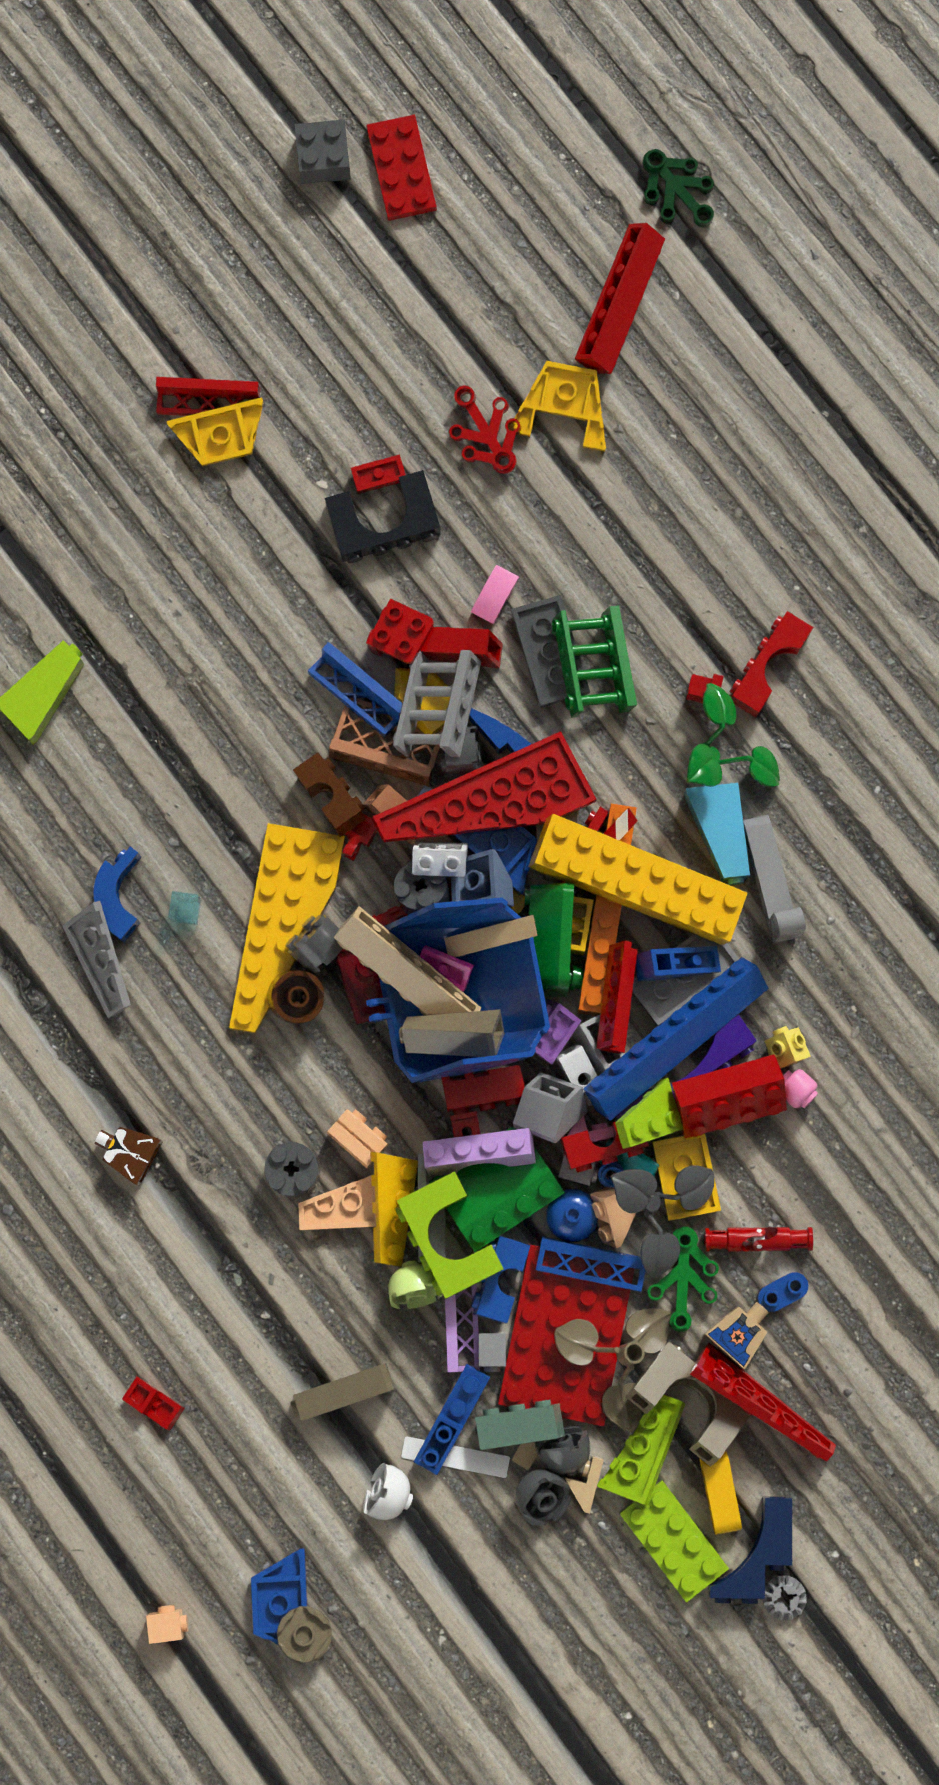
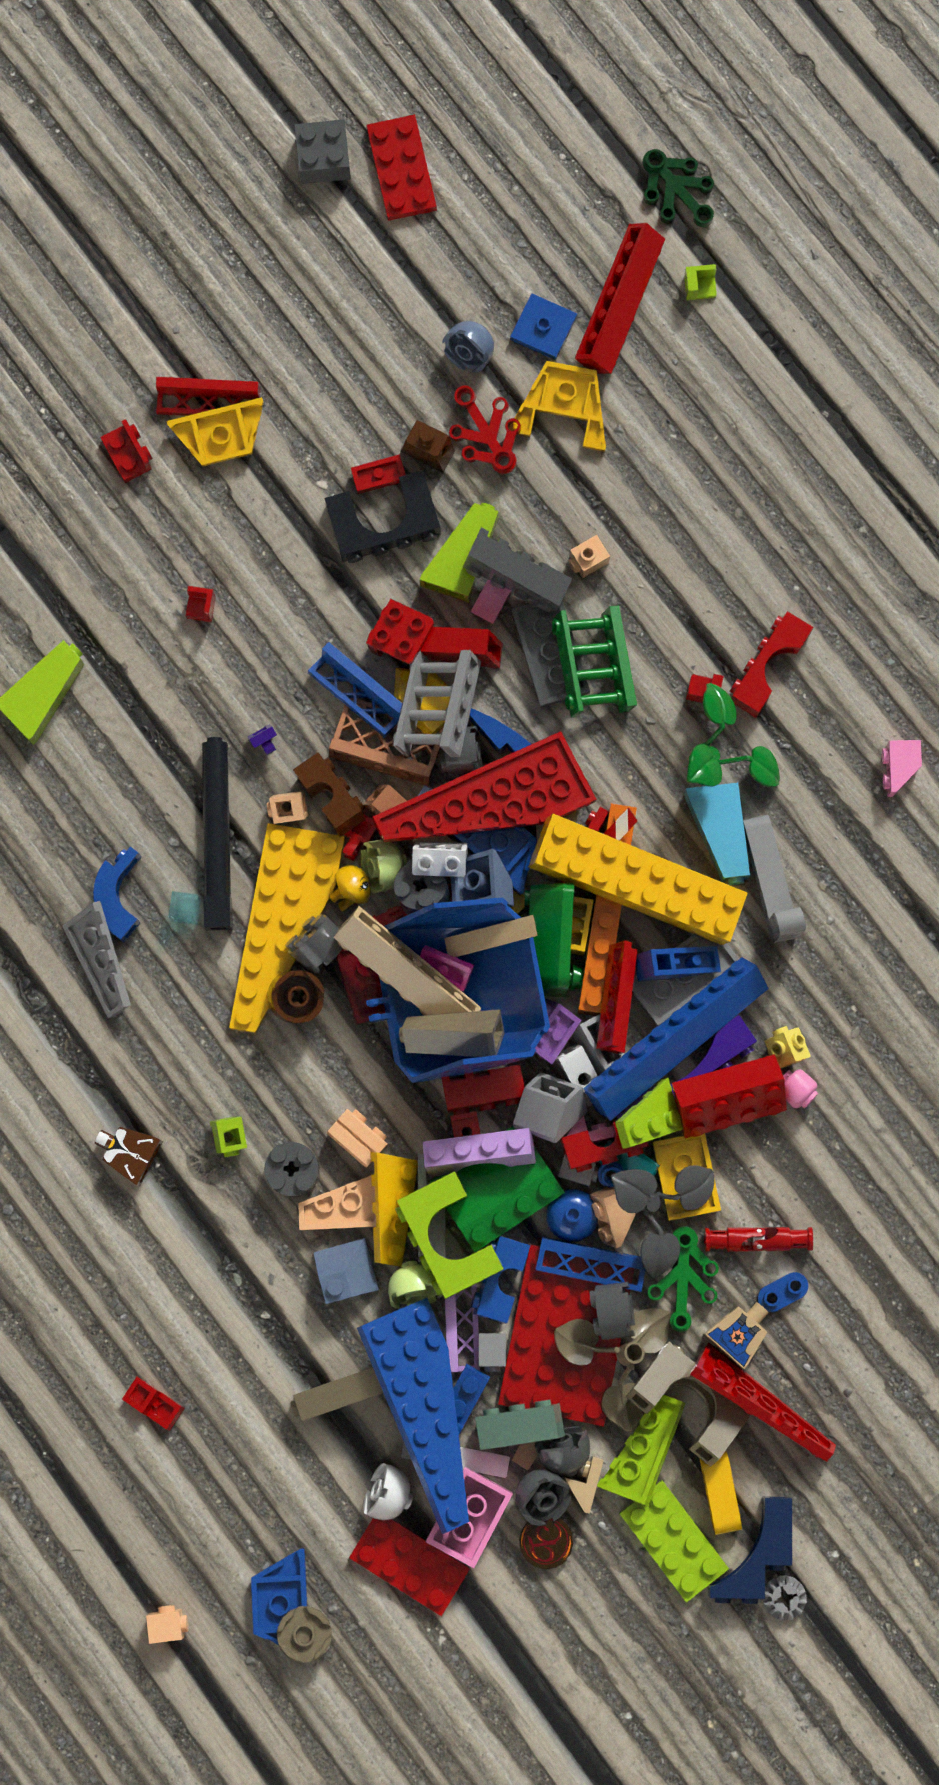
none -> red bracket [100,419,153,483]
none -> red panel [185,586,216,622]
none -> black brick [202,737,233,931]
none -> lime brick [209,1116,247,1157]
none -> dark purple tile [247,724,277,755]
none -> light nougat brick [267,790,309,824]
none -> sand blue slope [314,1238,379,1305]
none -> yellow piece [330,865,370,912]
none -> red plate [349,1518,470,1617]
none -> blue wing [357,1298,469,1534]
none -> yellowish green cylinder [361,840,407,893]
none -> reddish brown torso [400,420,455,473]
none -> lime slope [420,503,499,603]
none -> bright pink brick [426,1466,513,1568]
none -> sand blue cylinder [442,321,494,373]
none -> dark grey wedge [463,527,572,612]
none -> blue plate [510,293,577,360]
none -> dark brown tile [519,1518,573,1569]
none -> light nougat brick [568,535,610,579]
none -> dark grey brick [590,1282,636,1340]
none -> lime panel [684,264,717,300]
none -> bright pink slope [882,740,922,797]

